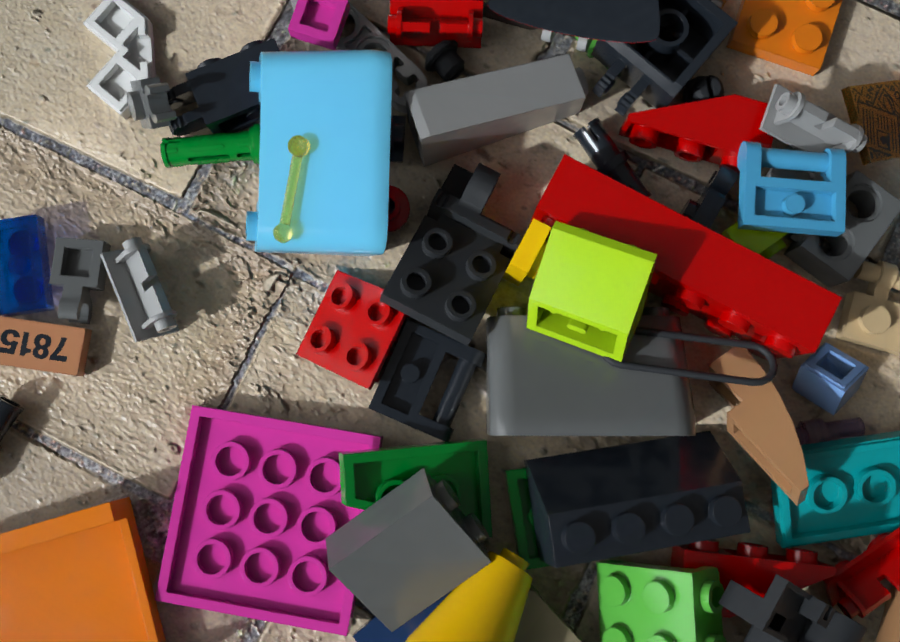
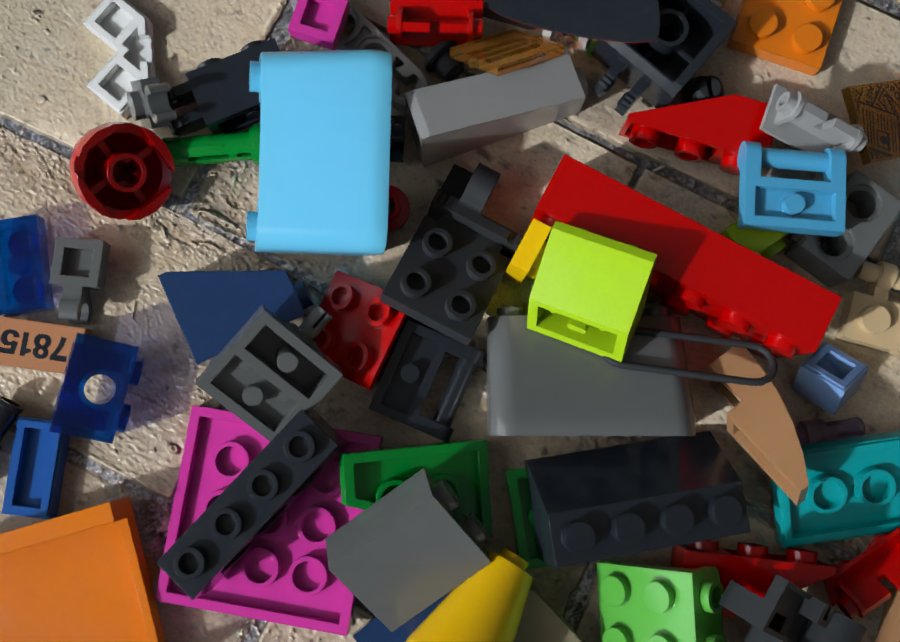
light grey hinge [100,237,180,343] -> none
hinge [273,135,311,243] -> none
black pin [573,117,652,197] -> none
black plate [680,164,740,229] -> none
none -> blue tile [2,416,72,519]
none -> clear blue brick [49,332,144,444]
none -> red cylinder [69,122,175,221]
none -> black brick [156,409,348,600]
none -> dark blue slope [158,270,314,367]
none -> dark grey plate [195,304,343,442]
none -> clear orange piece [450,29,564,76]

